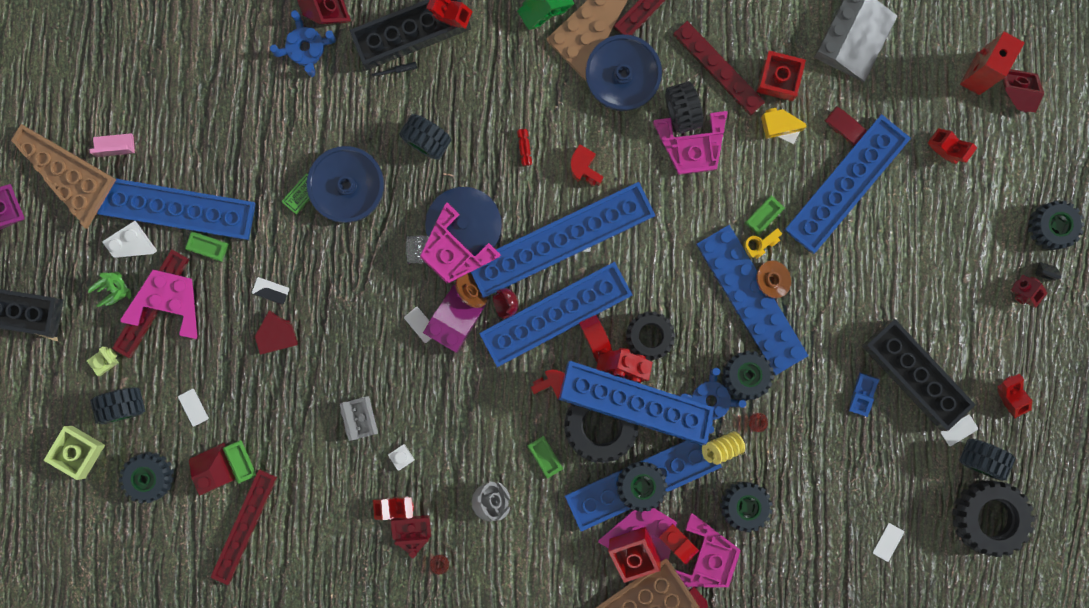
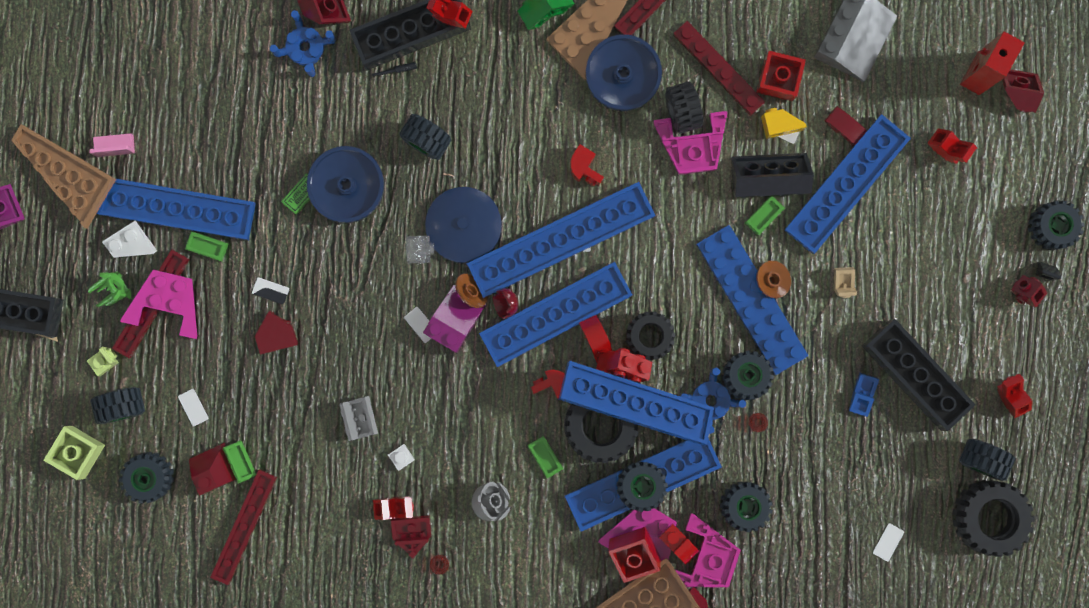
dark pink wing [420,203,501,284] -> none
red axle [517,129,532,166] -> none
light yellow piece [702,431,745,465] -> none
yellow plate [743,228,782,259] -> none
white sticker [941,414,978,446] -> none
none -> black slope [731,153,814,198]
none -> tan bracket [834,267,857,298]

